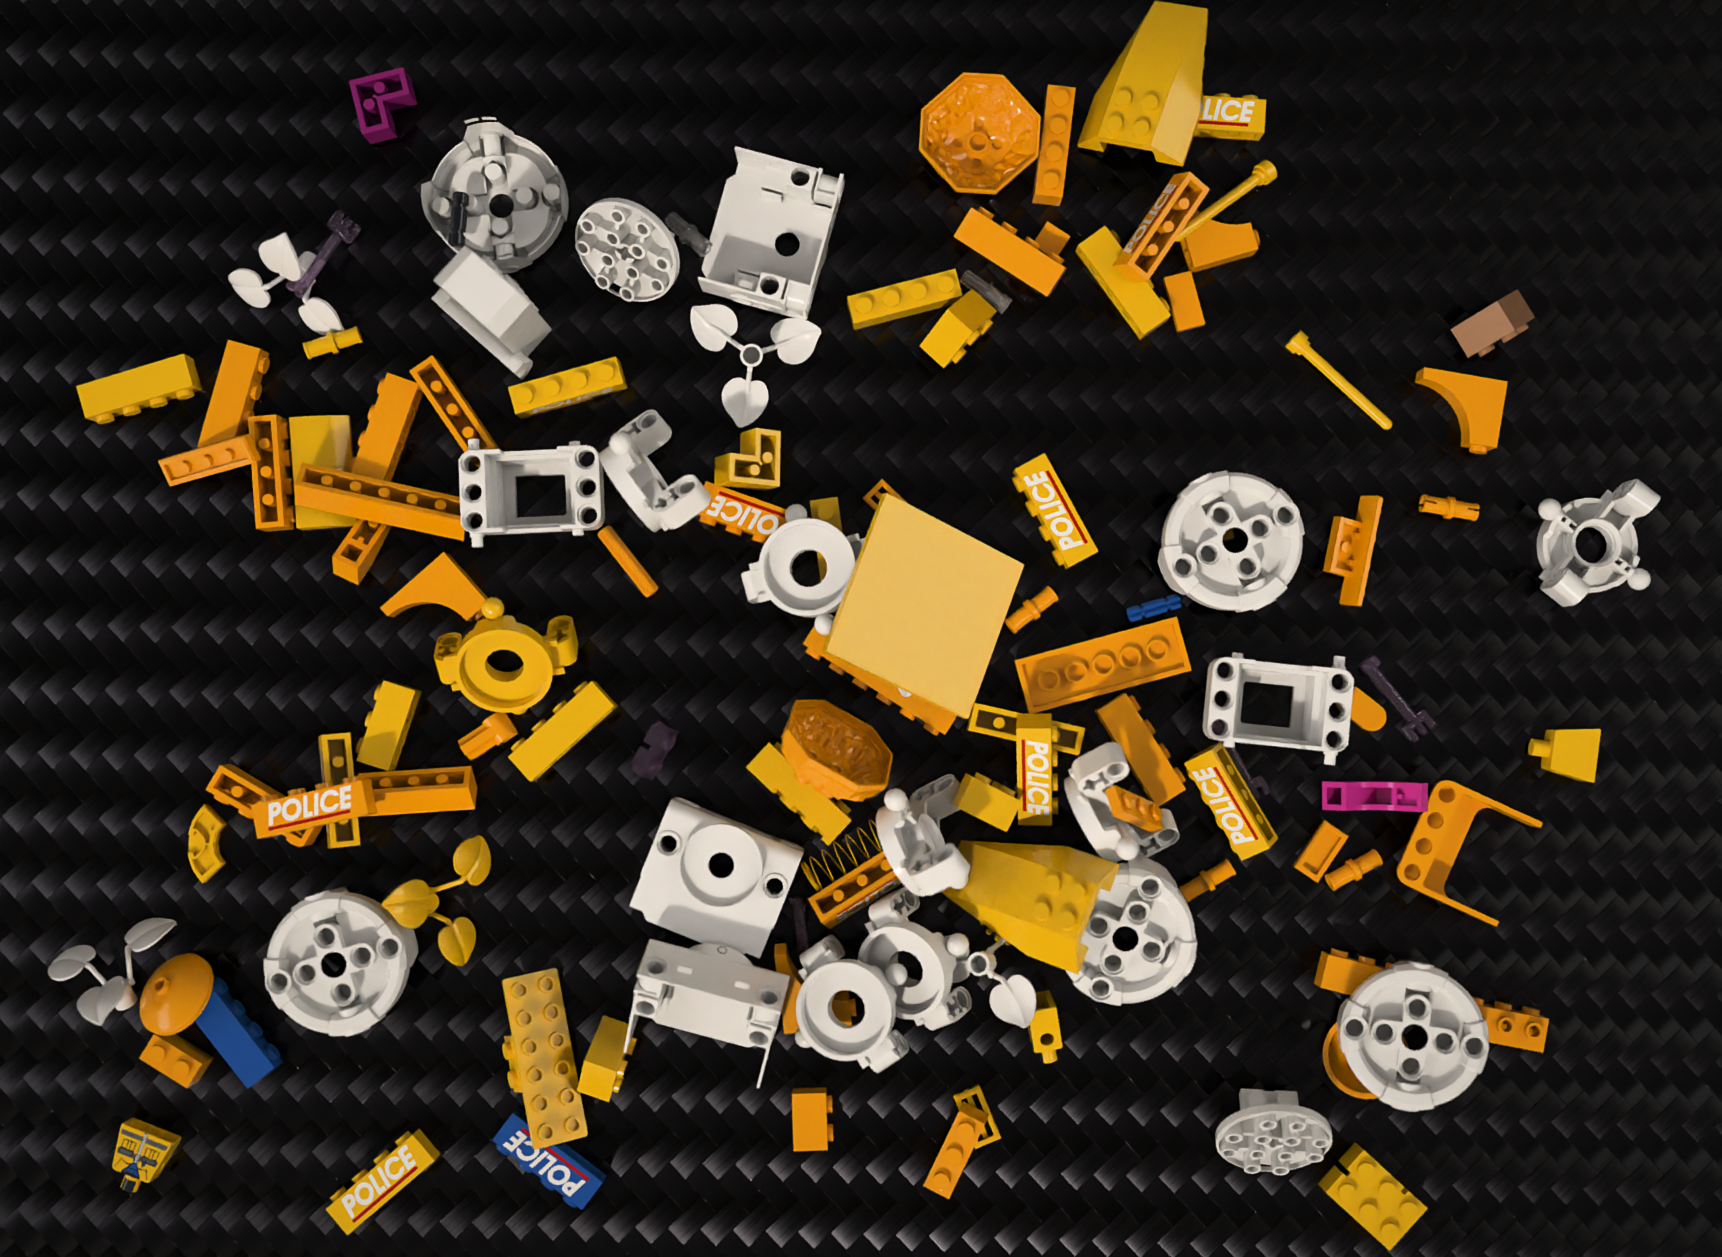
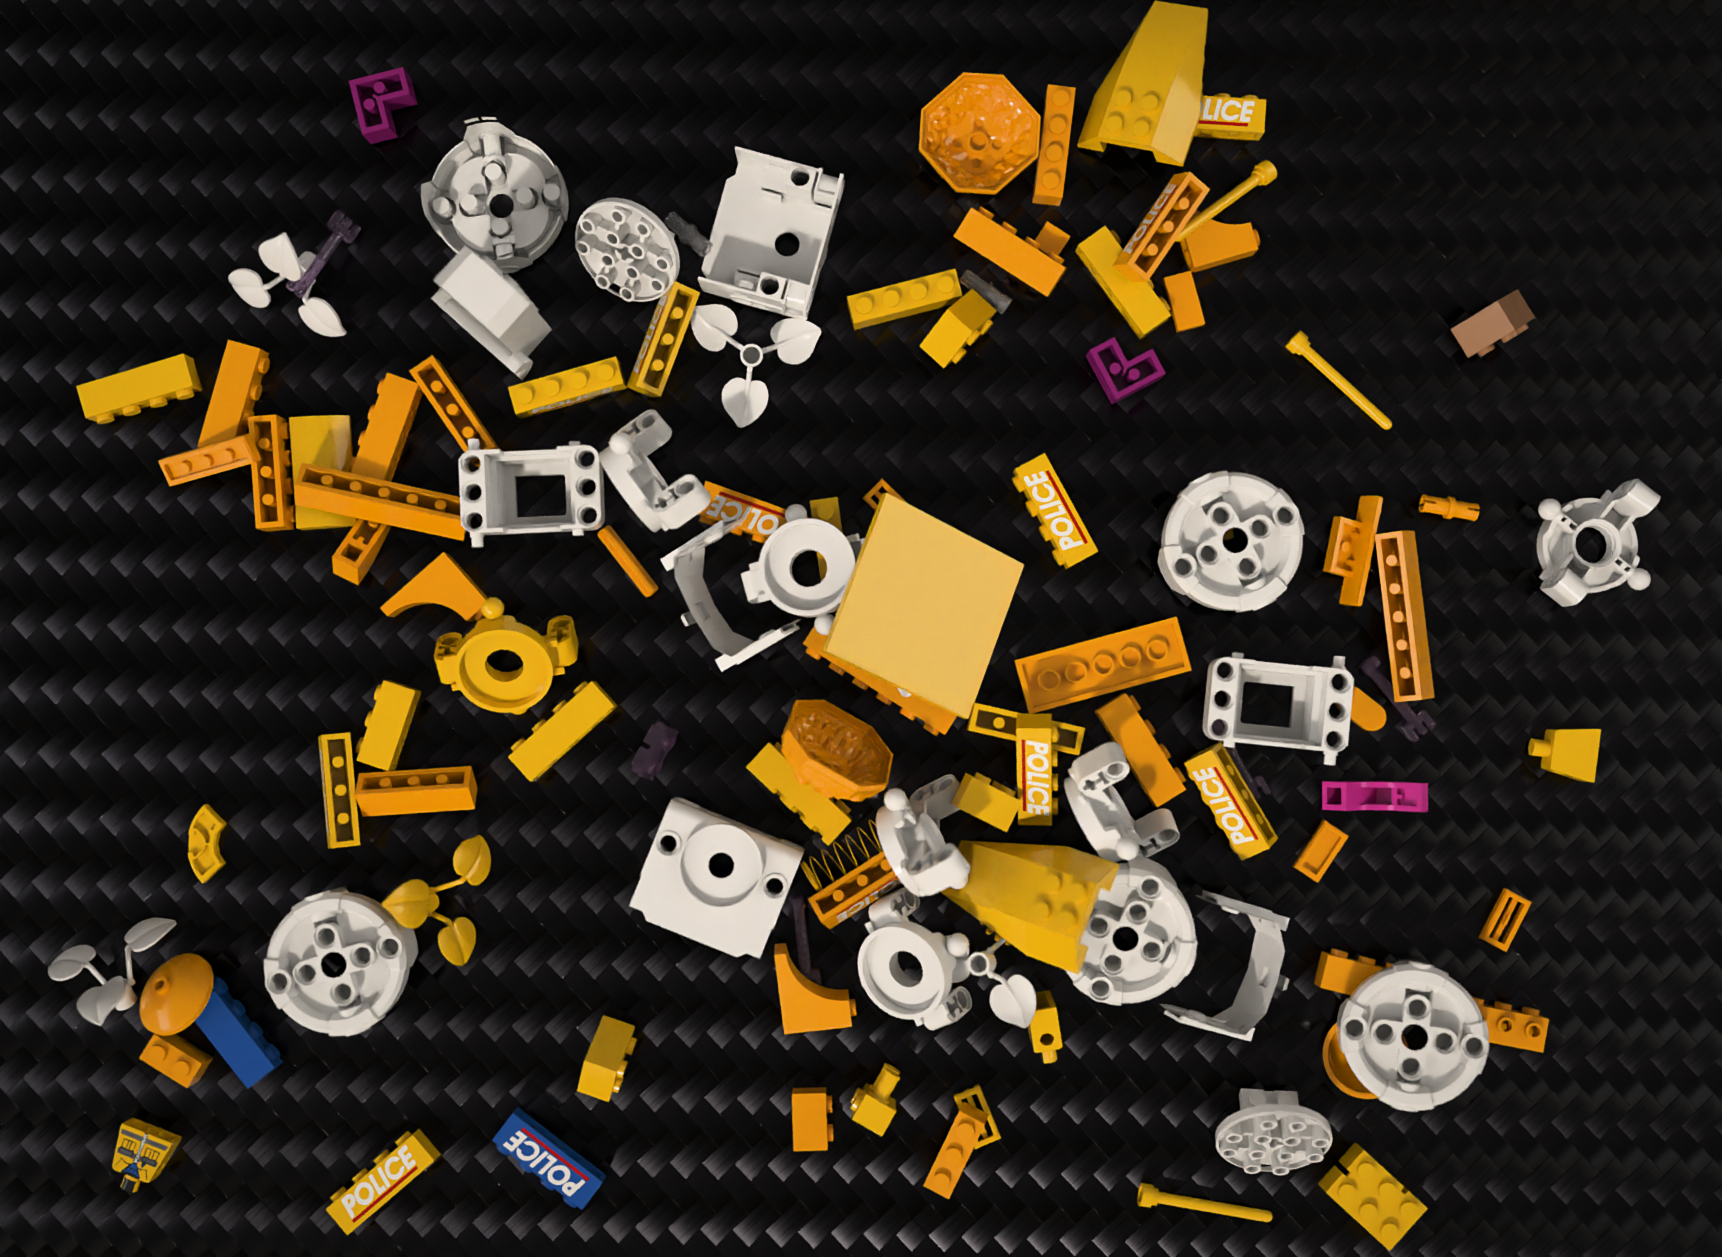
light orange brick [205,764,324,847] -> none
light orange brick [251,775,377,839] -> none
yellow pin [303,326,363,359] -> none
black axle [448,191,469,248] -> none
light orange piece [458,712,518,761] -> none
yellow bracket [502,968,588,1150] -> none
white piece [624,939,790,1088] -> none
yellow brick [714,428,781,491] -> none
white piece [795,935,909,1073] -> none
light orange pin [1004,586,1059,634] -> none
light orange plate [1105,785,1164,833] -> none
blue axle [1126,594,1182,622] -> none
light orange pin [1179,859,1236,902] -> none
light orange pin [1325,849,1383,891] -> none
light orange windscreen [1397,780,1543,927] -> none
light orange arch [1415,367,1508,454] -> none
none -> yellow brick [626,281,700,398]
none -> white animal [661,515,801,672]
none -> yellow brick [850,1063,901,1136]
none -> magenta brick [1086,337,1166,404]
none -> yellow piece [1137,1183,1273,1222]
none -> white animal [1160,890,1290,1041]
none -> light orange brick [1375,531,1435,702]
none -> light orange tile [1478,888,1532,952]

